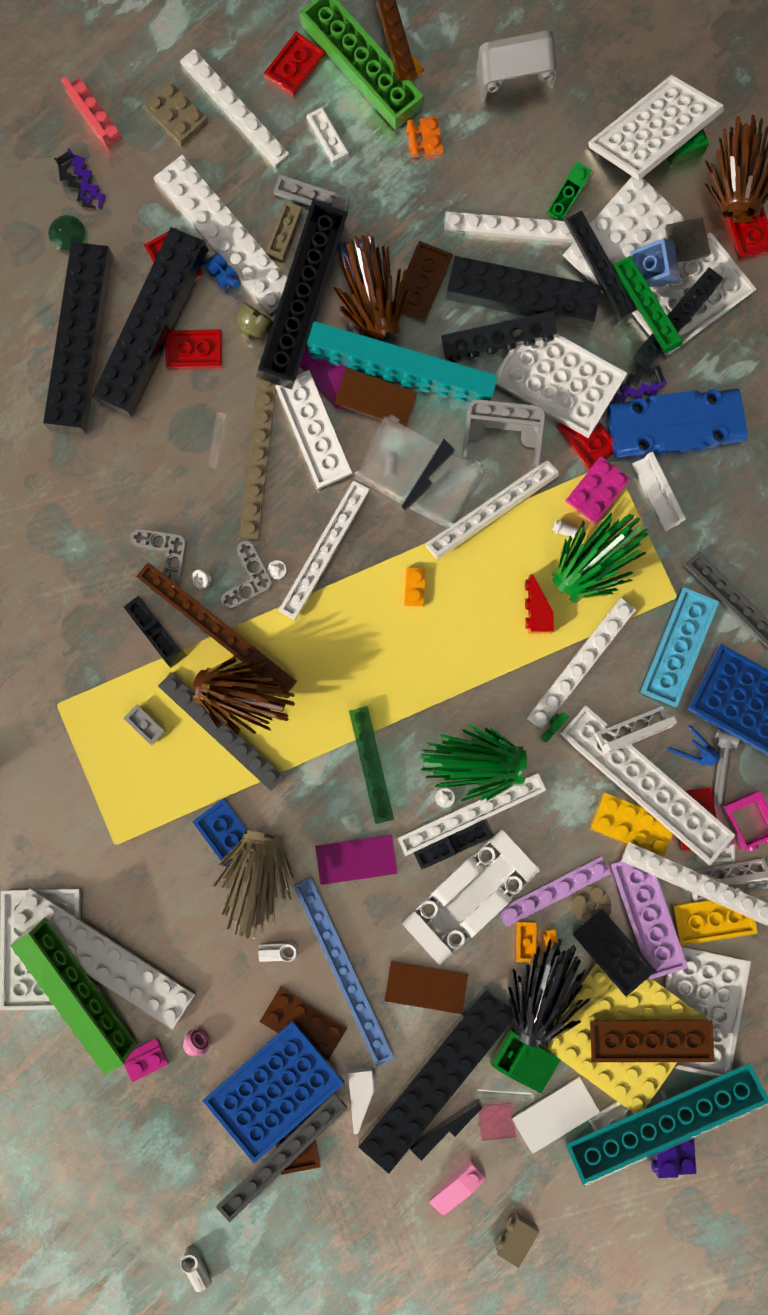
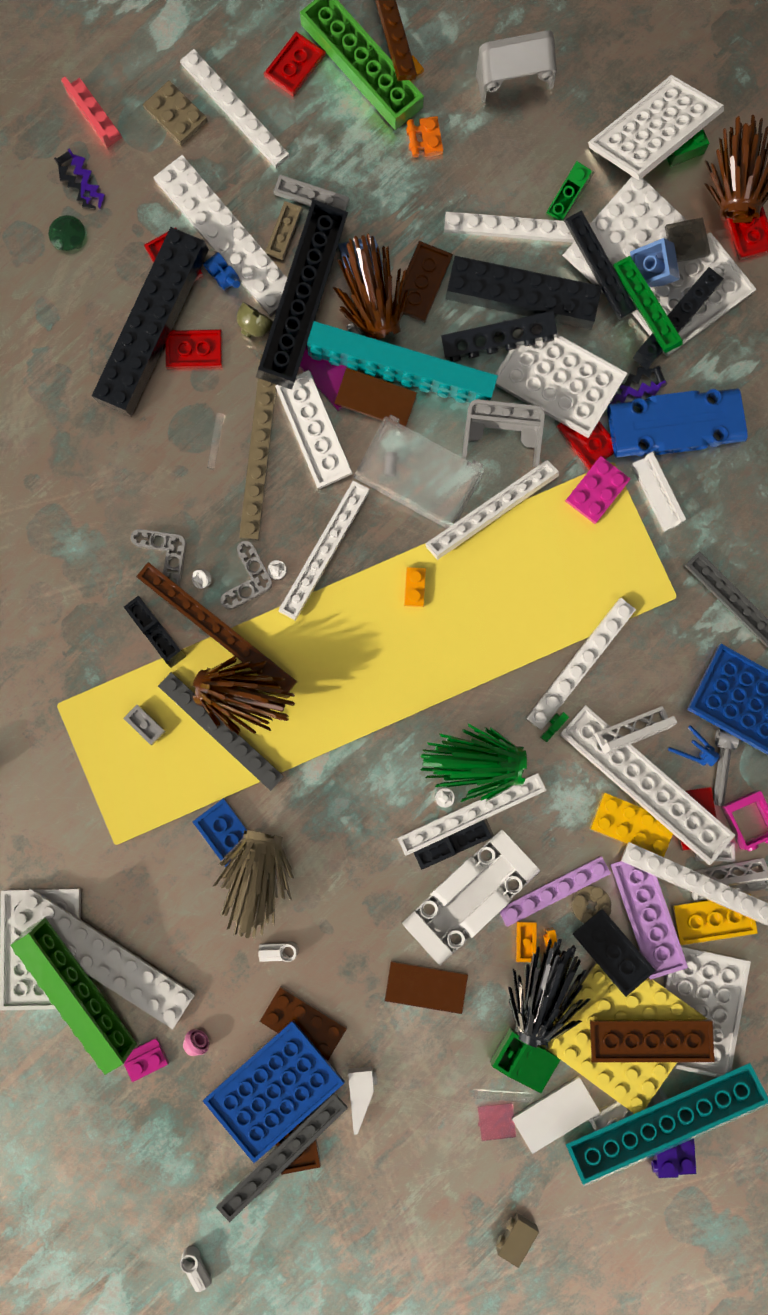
black brick [43,242,113,434] -> none
medium blue plate [293,877,394,1067] -> none
white tile [306,107,349,164] -> none
magenta tile [315,835,398,885] -> none
clear green plate [349,706,394,824] -> none
black brick [358,986,514,1174] -> none
black slope [401,439,456,510] -> none
black slope [410,1099,483,1161] -> none
bright pink slope [429,1157,486,1216] -> none
red slope [525,574,554,634] -> none
green plant [551,512,648,603] -> none
white pin [552,519,578,539] -> none
medium azure plate [640,587,719,708] -> none

